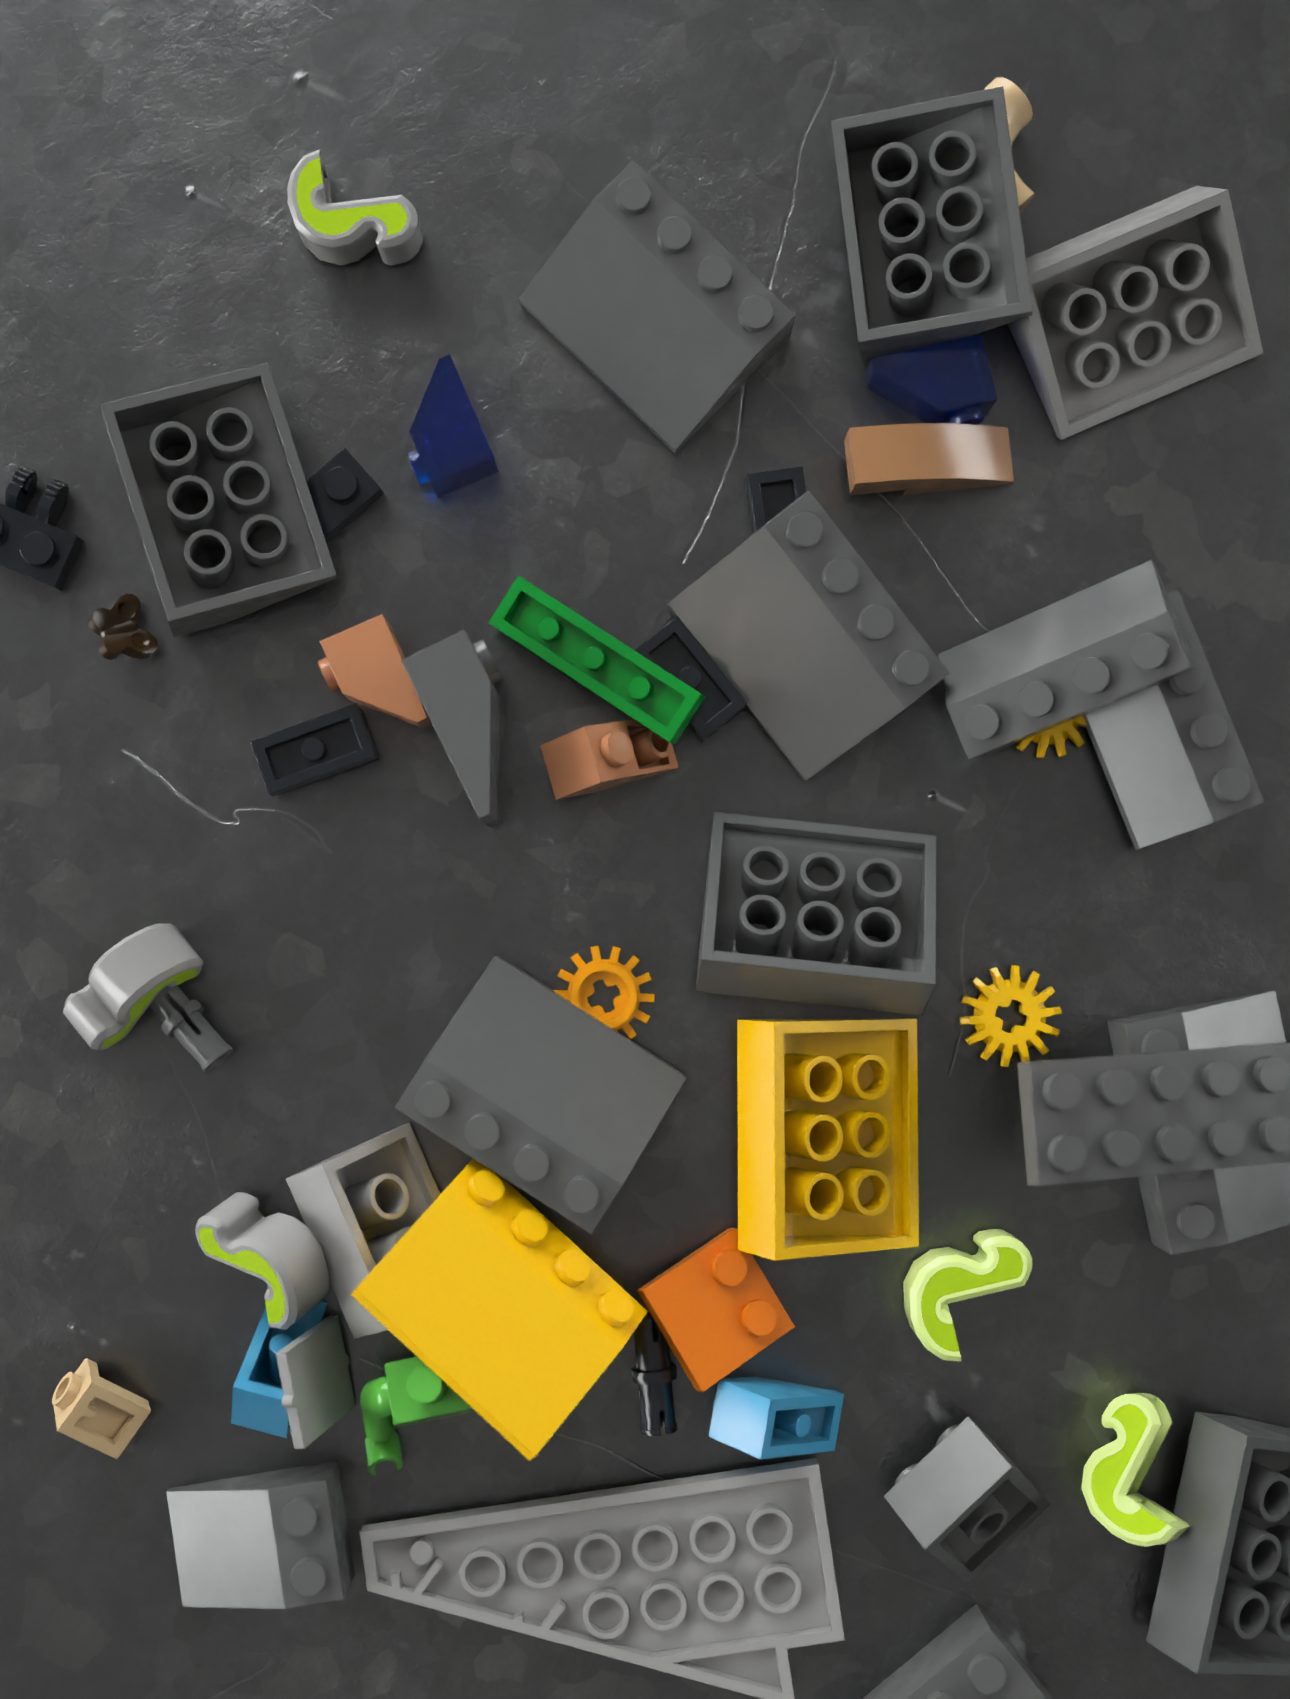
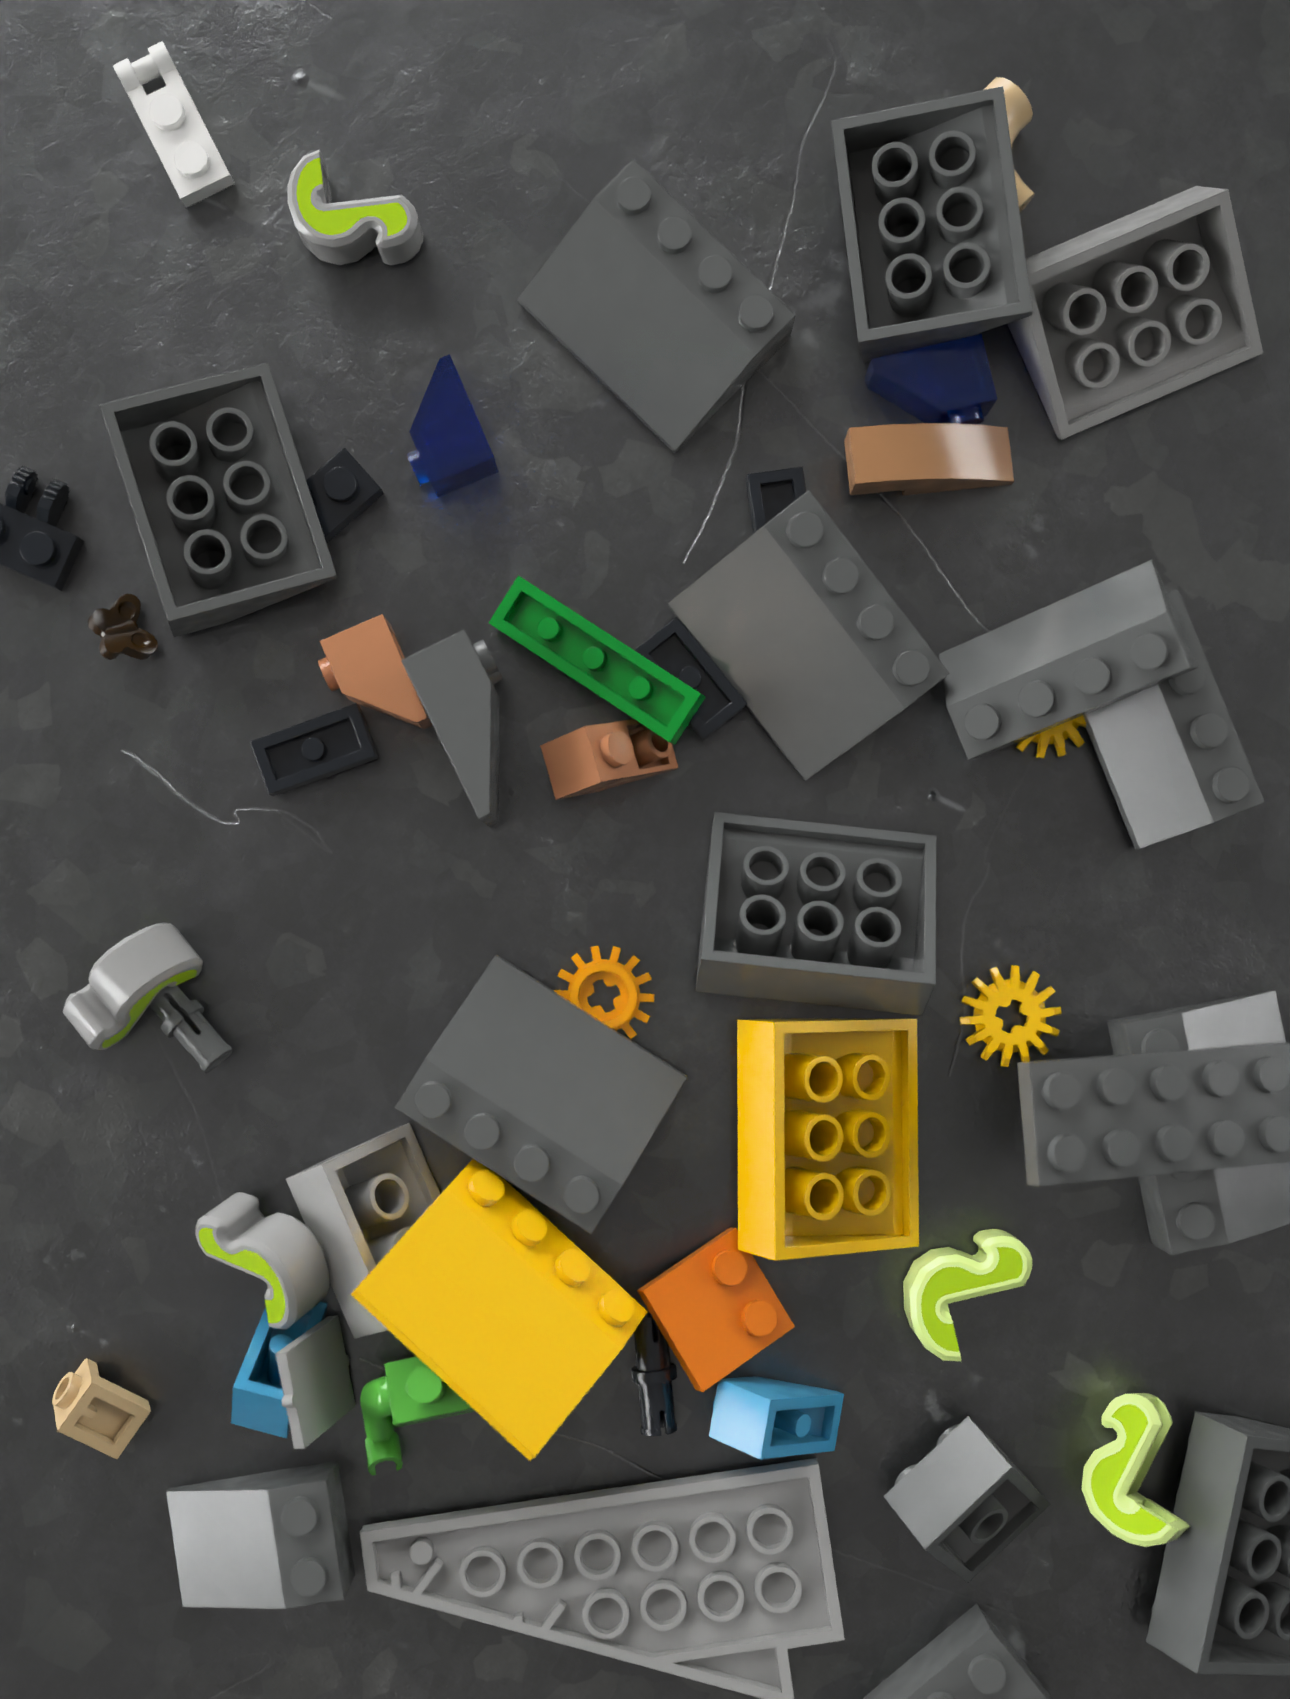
none -> white plate [113,41,235,208]

